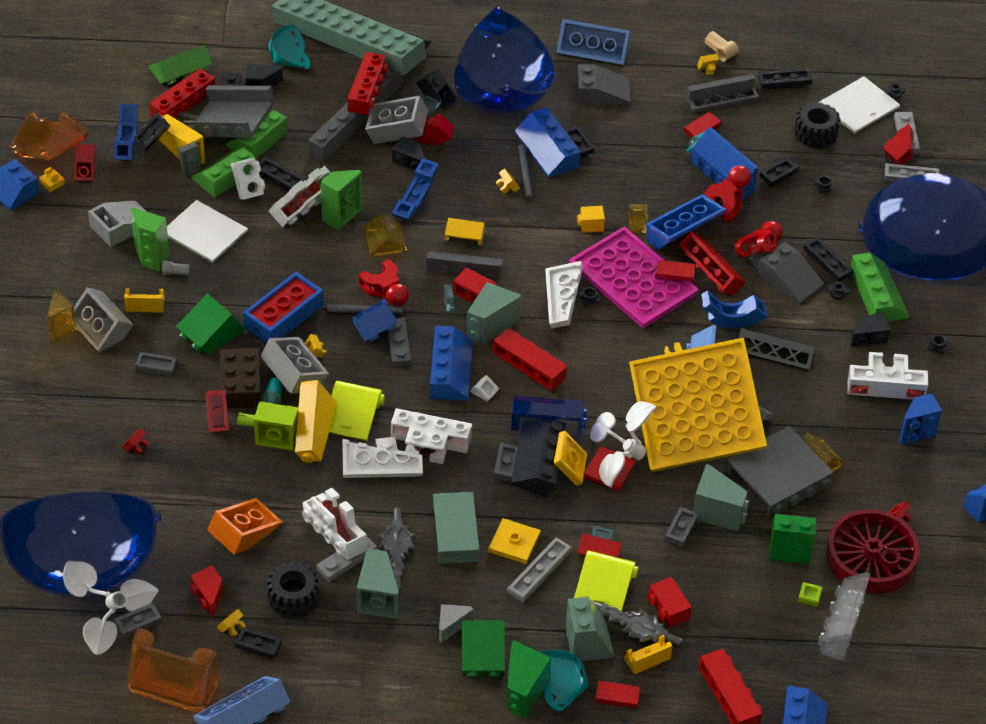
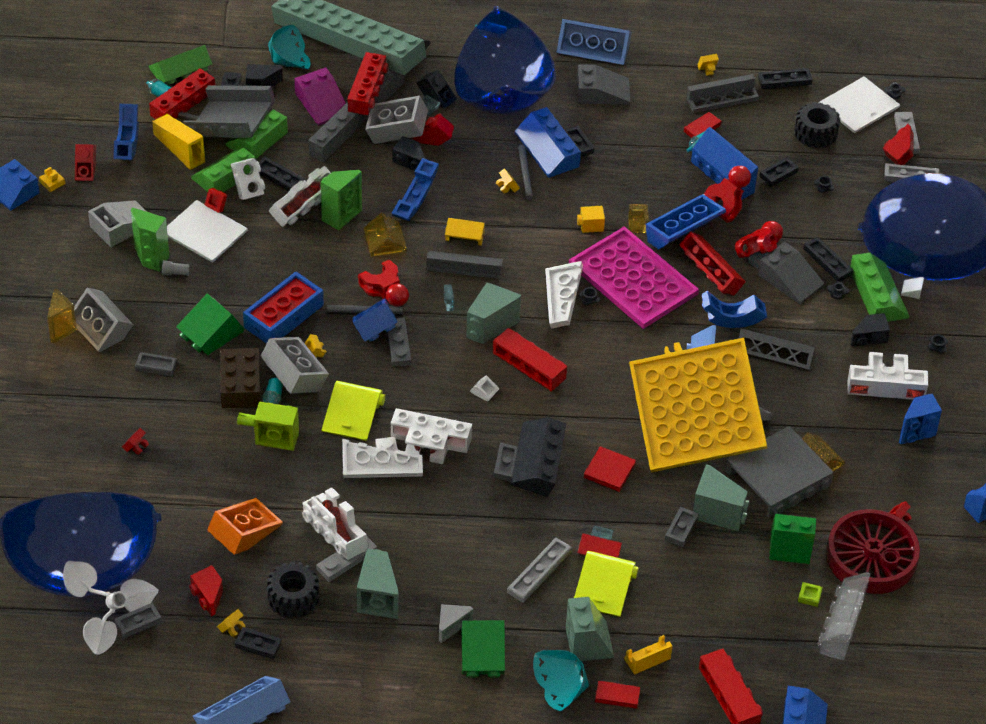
clear orange windscreen [9,111,89,160] -> none
yellow hinge [124,288,165,313] -> none
clear orange windscreen [127,628,220,712] -> none
black plate [133,112,171,151] -> none
dark grey plate [178,142,202,177] -> none
red brick [205,390,229,432] -> none
yellow slope [295,380,337,463] -> none
dark grey piece [377,507,417,593] -> none
blue slope [430,326,473,401] -> none
sand green panel [433,492,479,564] -> none
red brick [453,268,497,304] -> none
yellow plate [488,518,541,564] -> none
green slope [507,640,551,718] -> none
clear blue panel [511,396,587,436] -> none
yellow plate [554,431,587,486] -> none
white plant [590,401,657,487] -> none
dark grey piece [592,600,682,646] -> none
red brick [648,577,692,628] -> none
red tile [656,260,695,282] -> none
tan piece [705,31,739,62] -> none
none -> teal piece [146,79,171,97]
none -> red tile [204,188,227,213]
none -> magenta slope [294,68,346,126]
none -> white slope [901,277,924,299]

